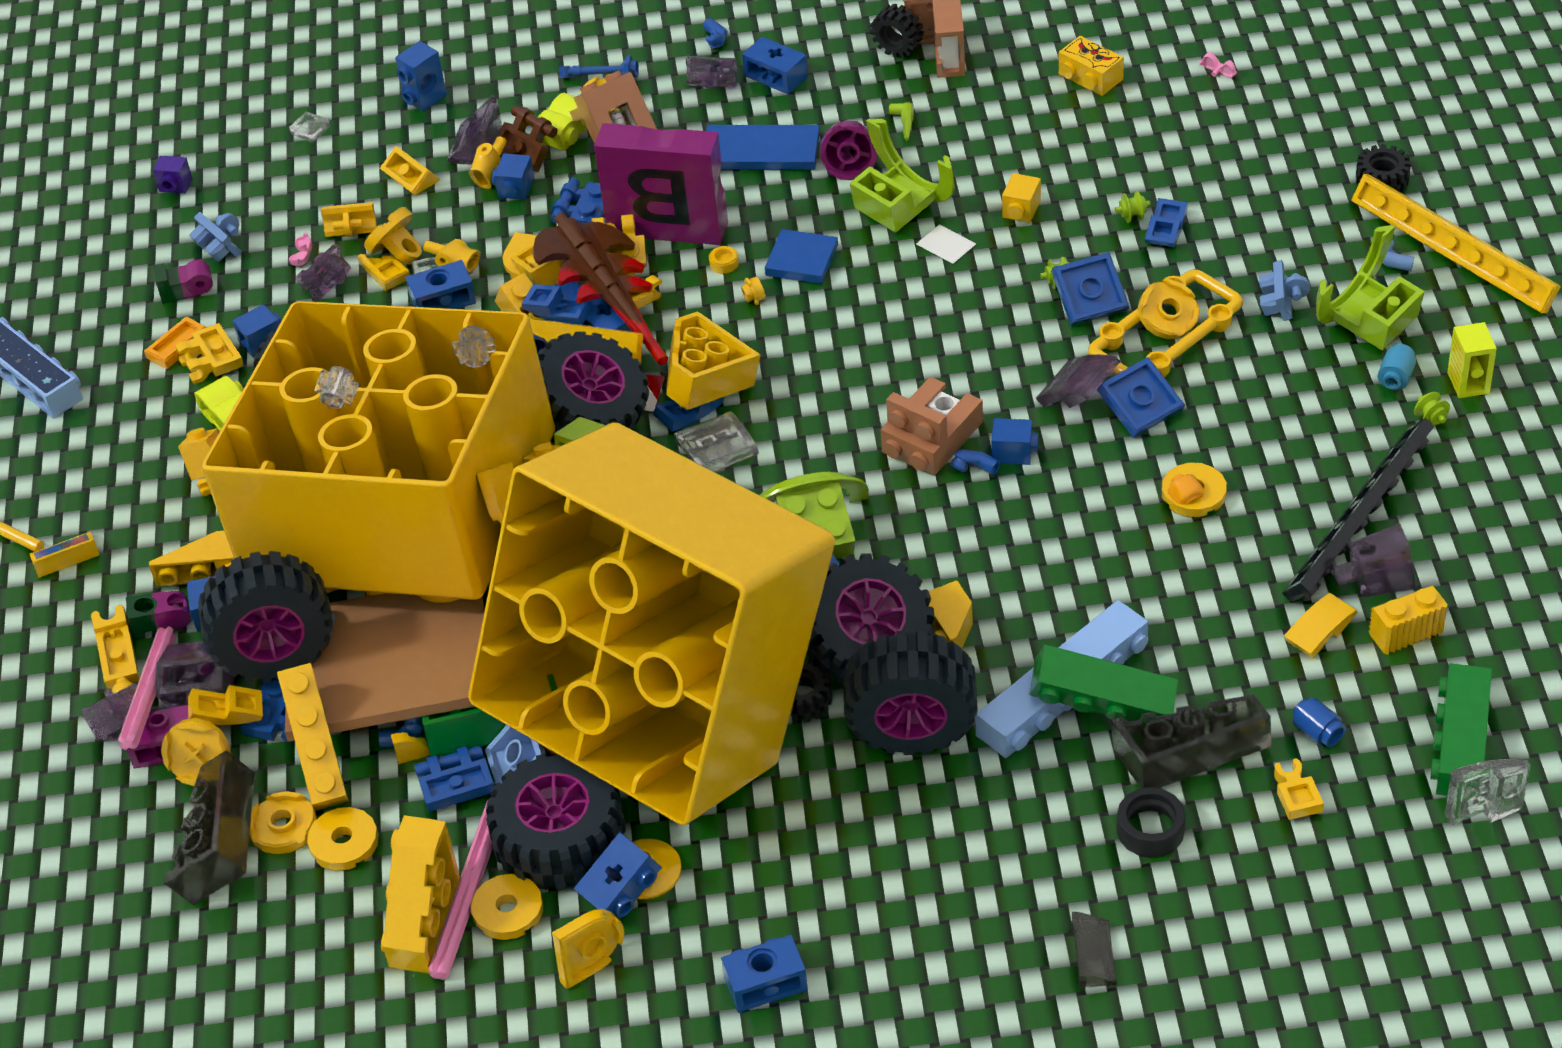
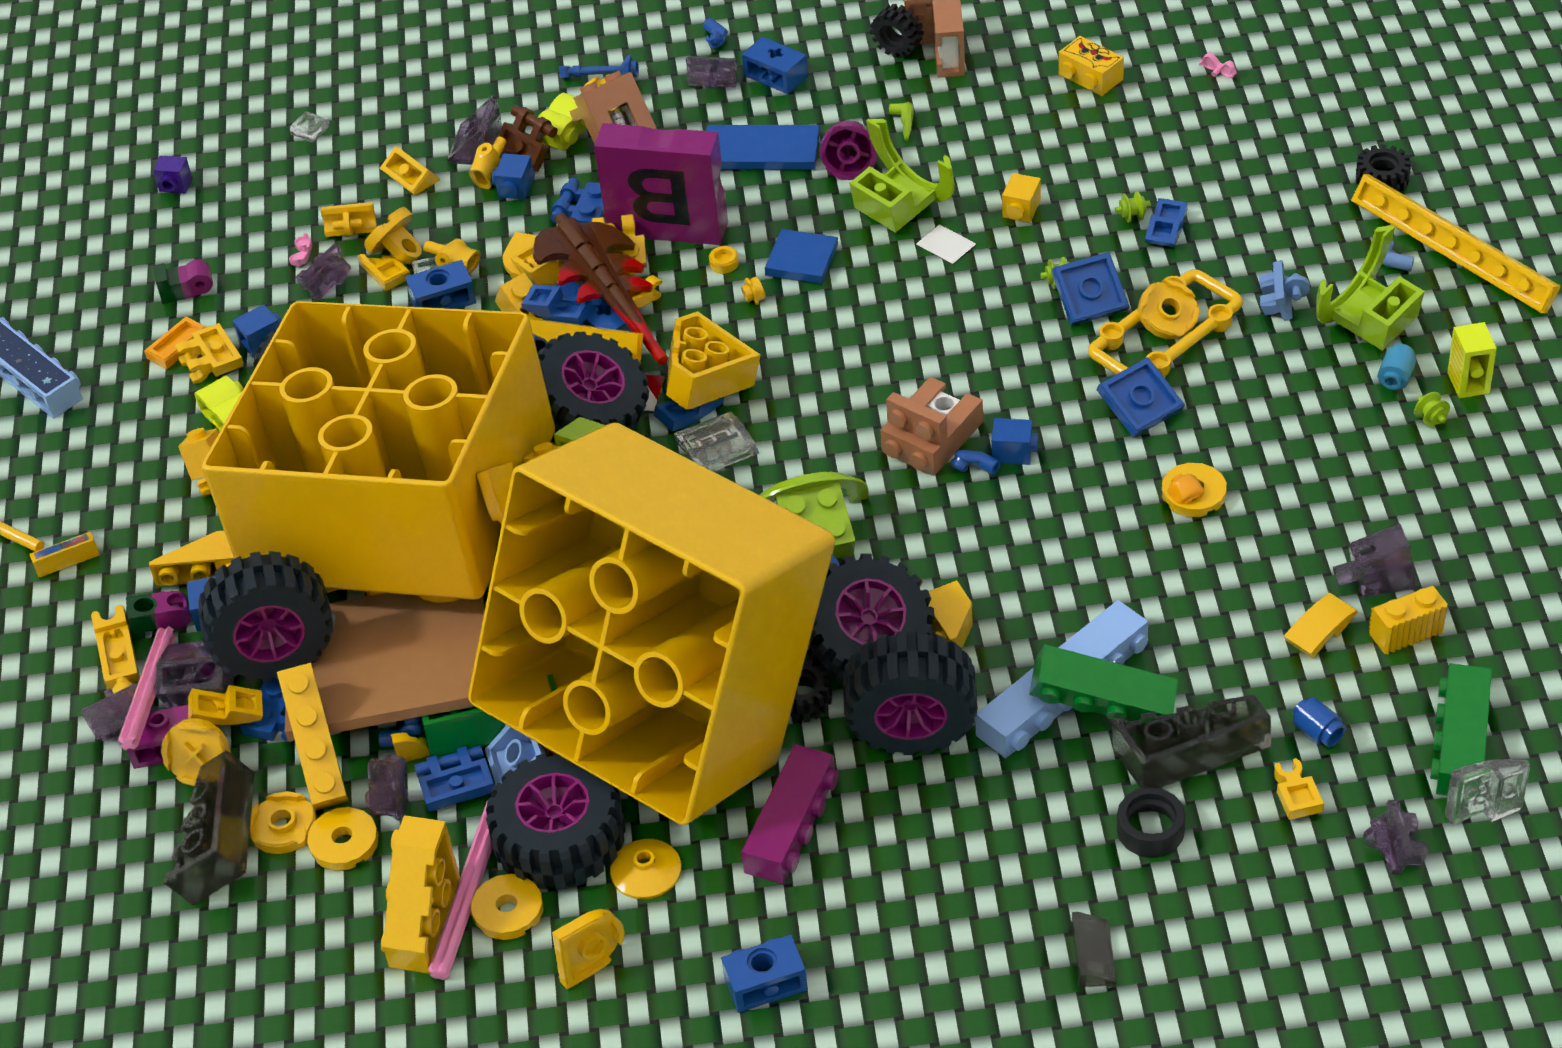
medium blue hips [189,212,242,263] -> none
clear gear [314,366,359,408] -> none
blue brick [395,41,447,112] -> none
clear gear [452,326,496,367] -> none
blue brick [574,832,662,920] -> none
clear purple slope [1036,354,1121,408] -> none
black plate [1282,418,1434,603] -> none
none -> hips [365,754,408,821]
none -> magenta brick [741,744,839,885]
none -> clear purple hips [1363,800,1428,875]

